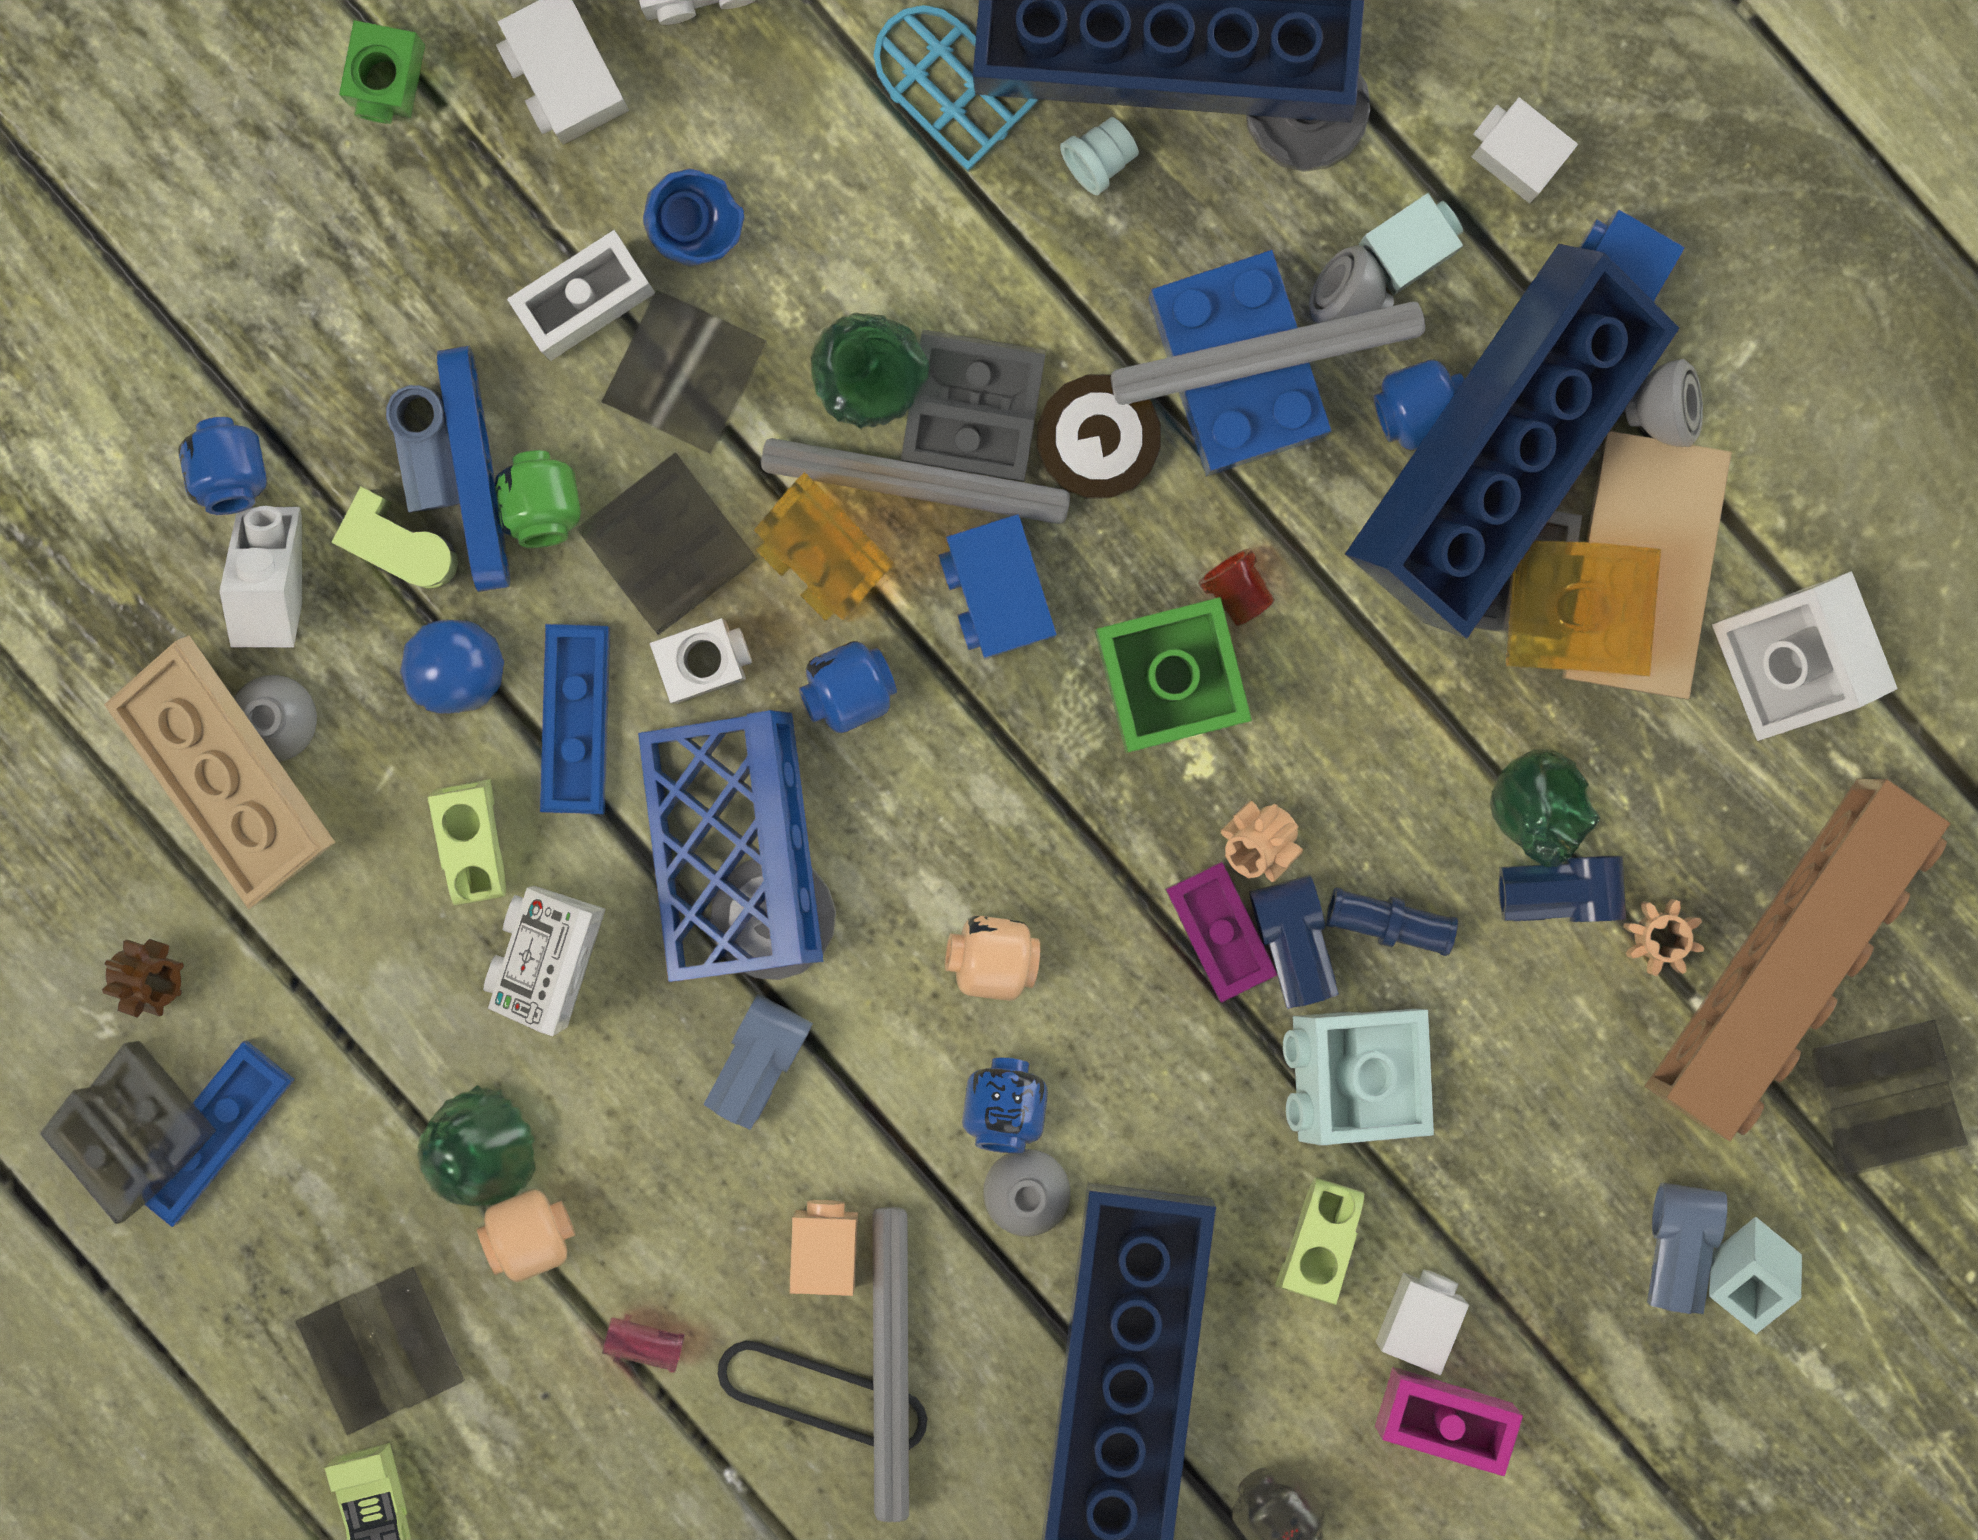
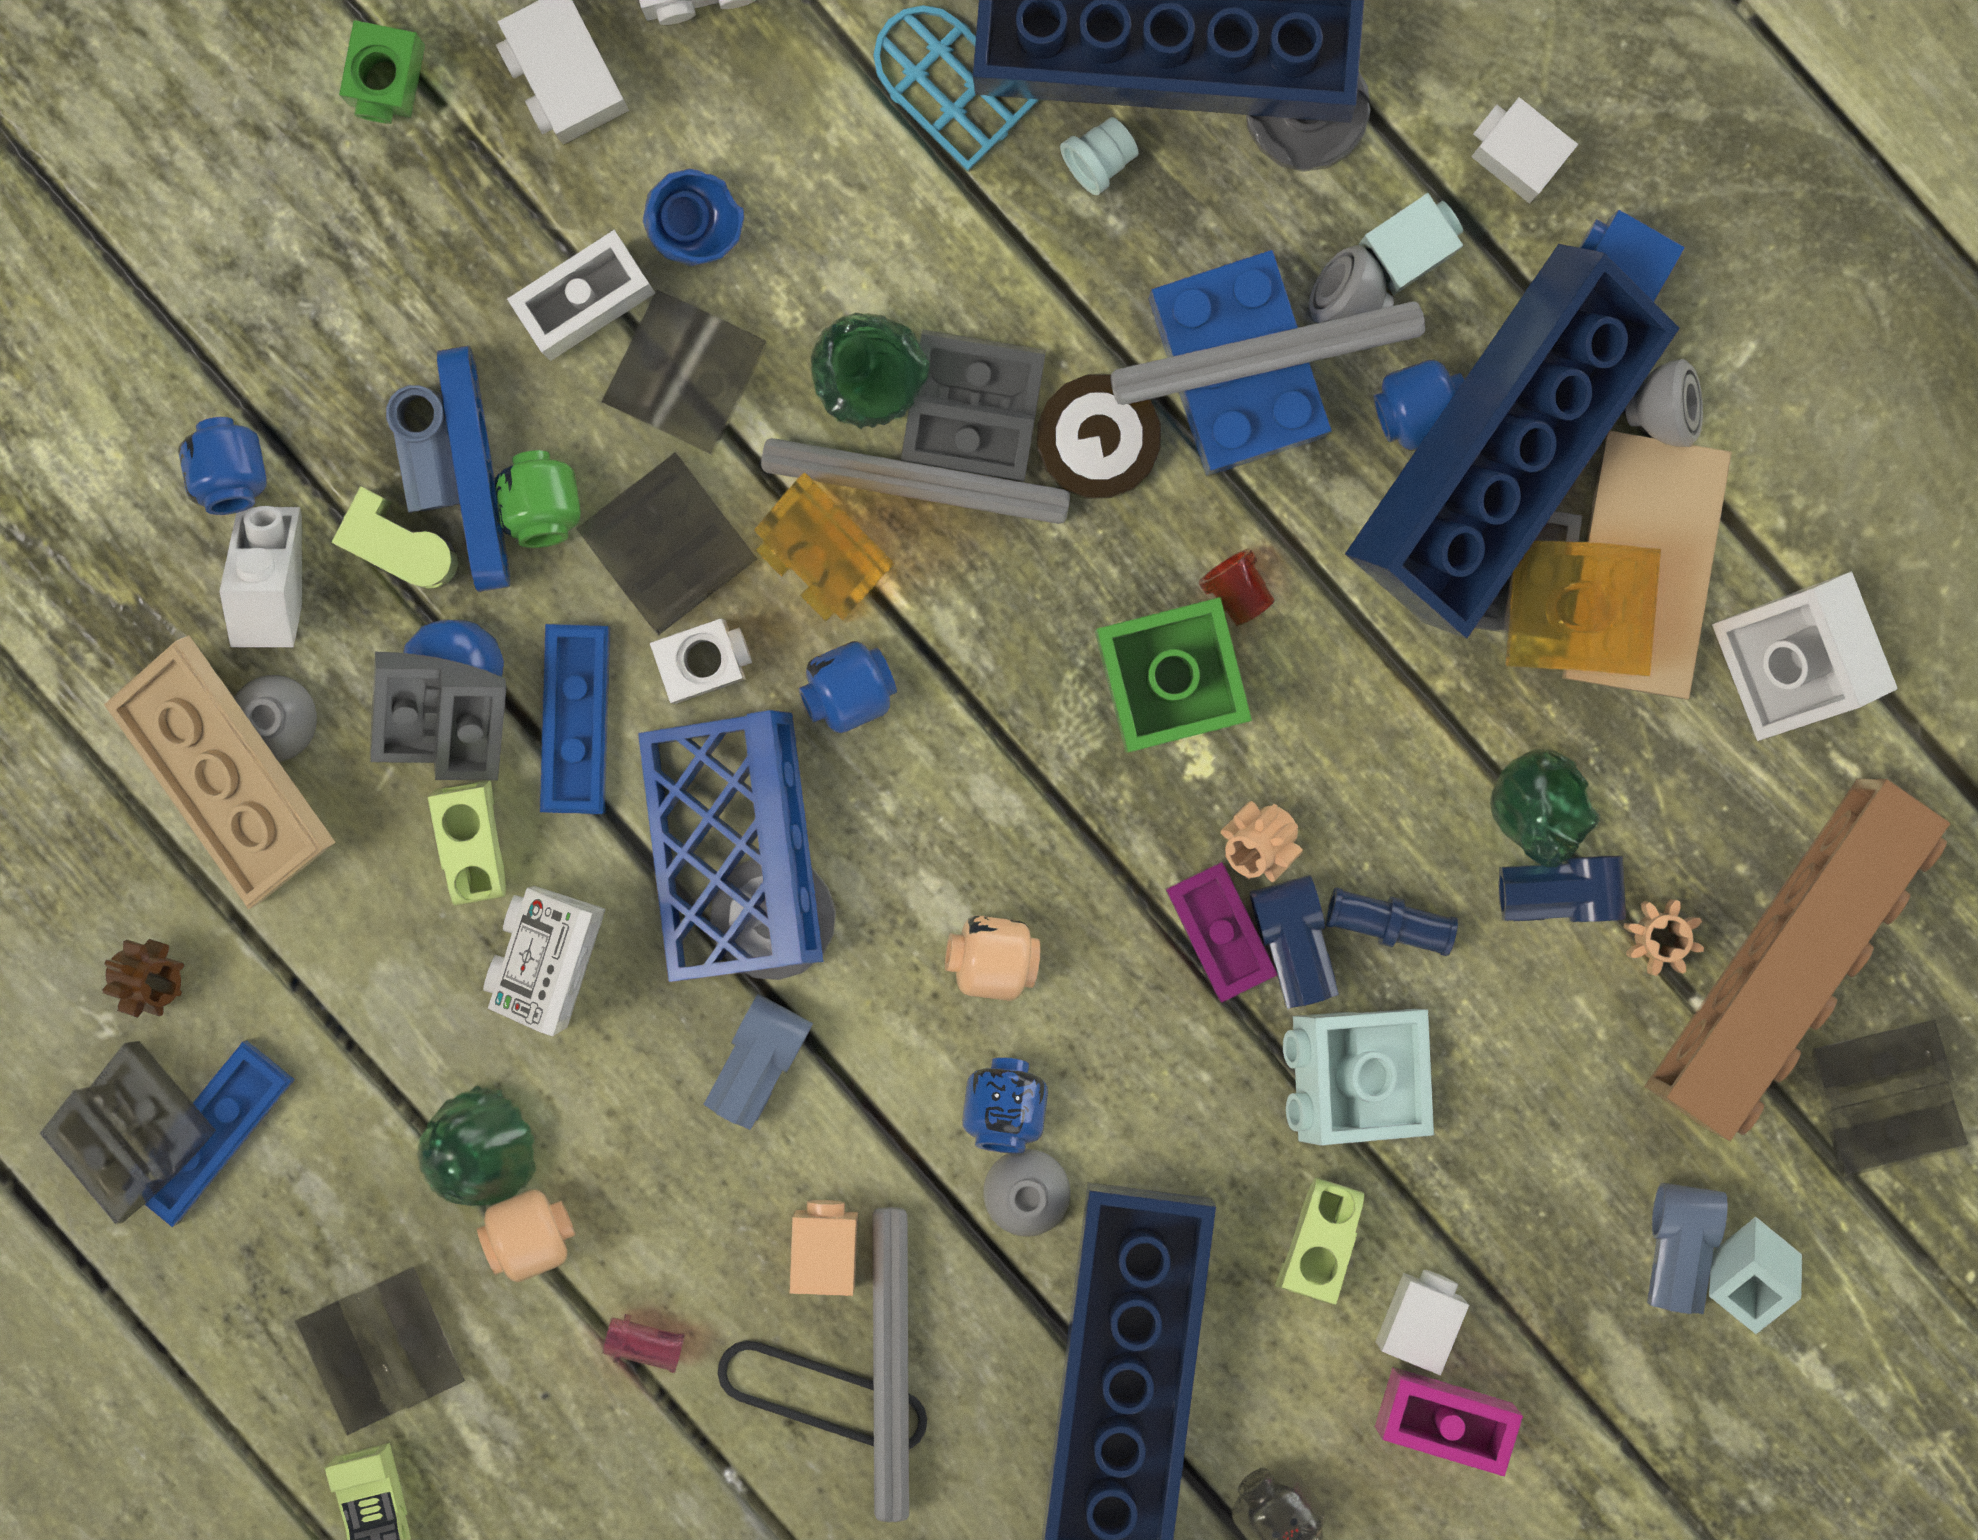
blue brick [938,514,1057,660] -> none
none -> dark grey slope [370,651,506,781]

